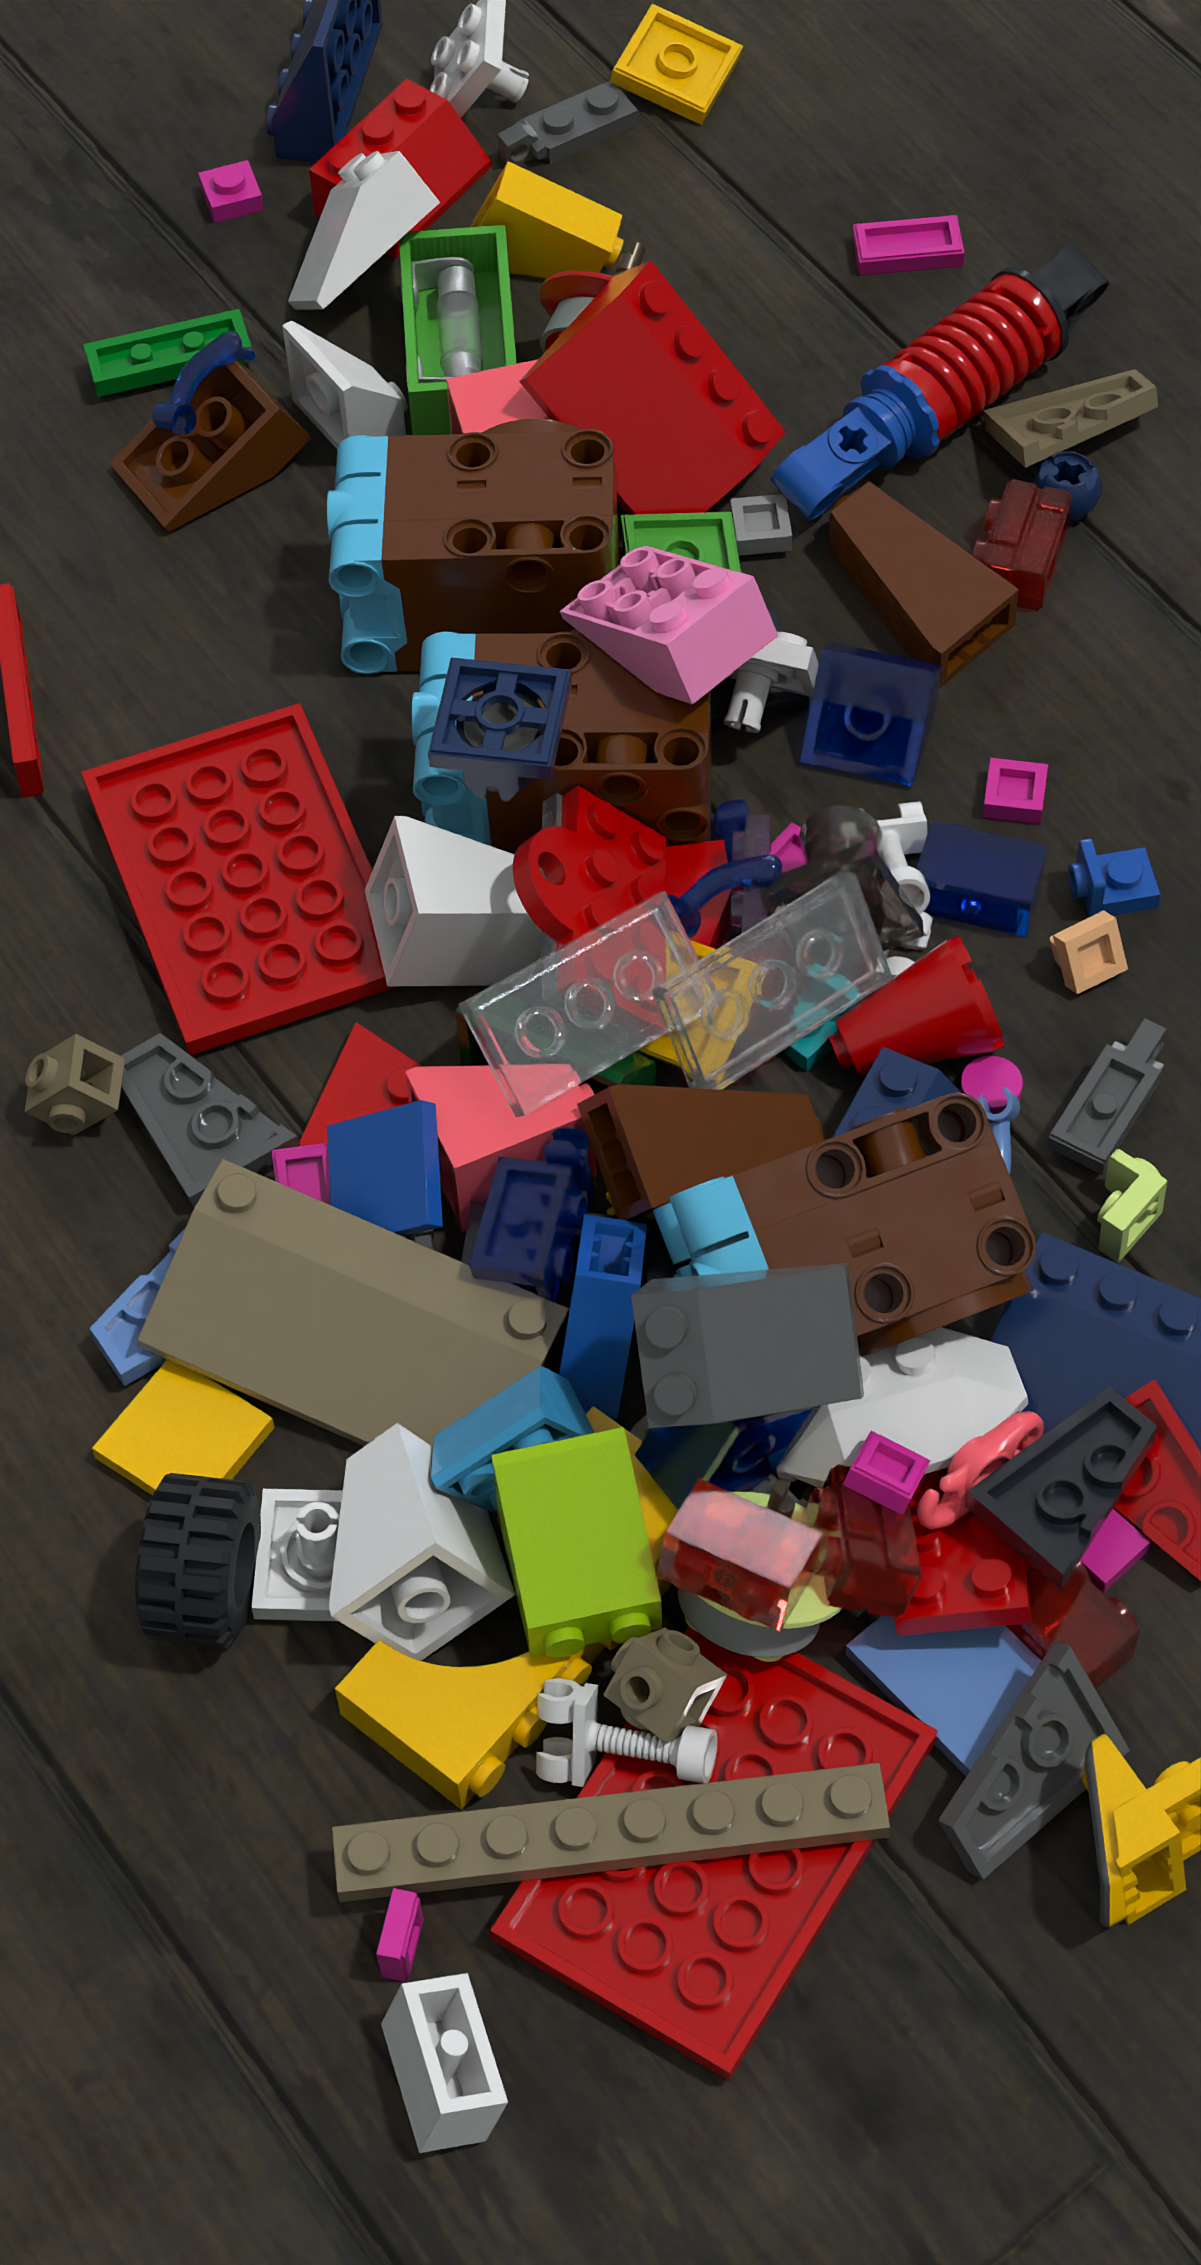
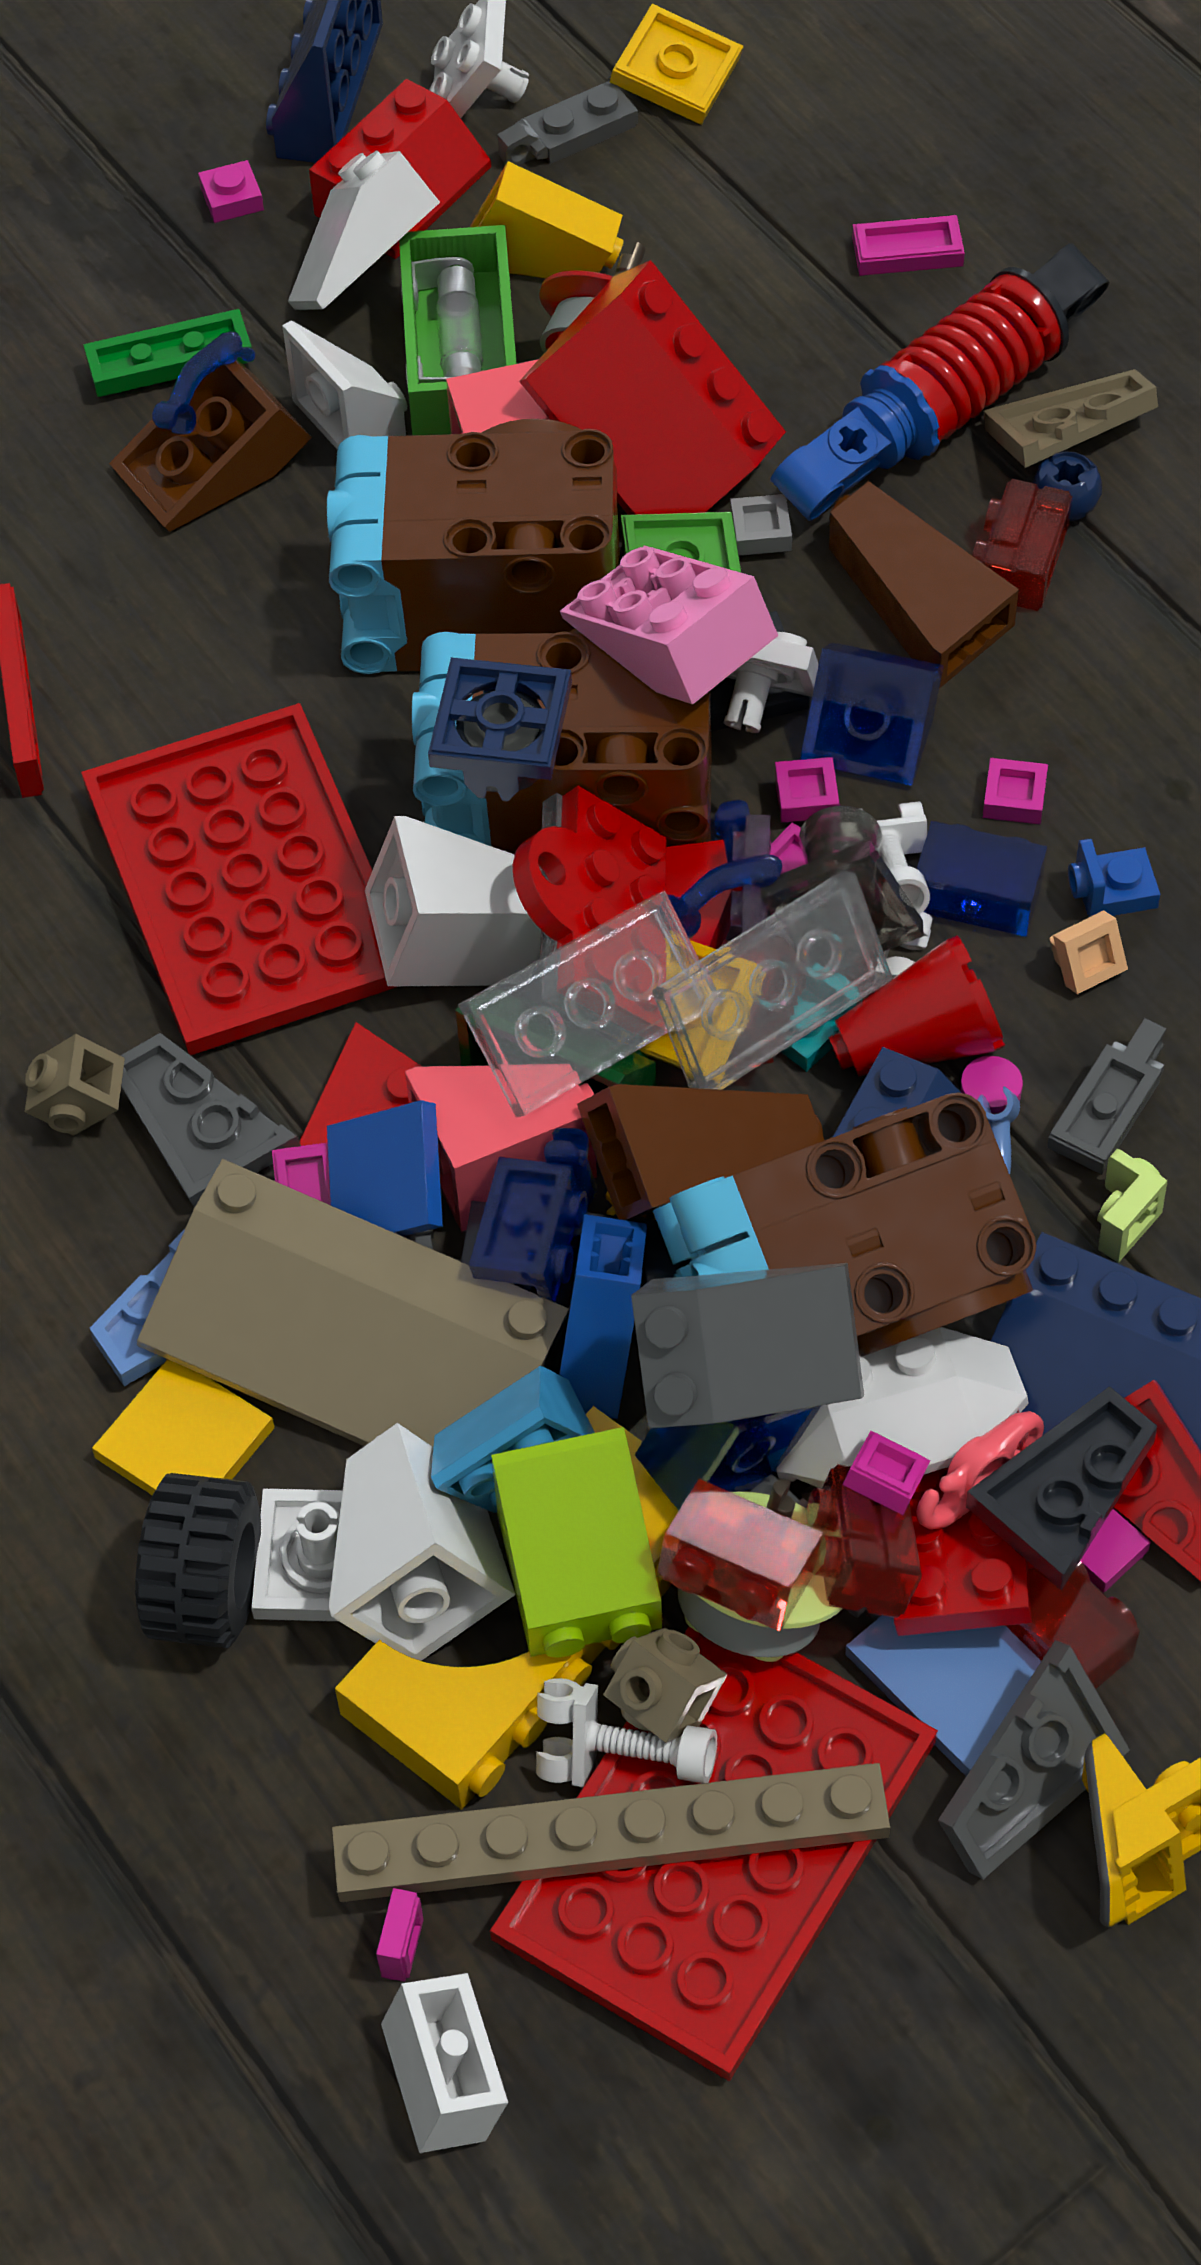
none -> dark pink plate [775,757,840,822]

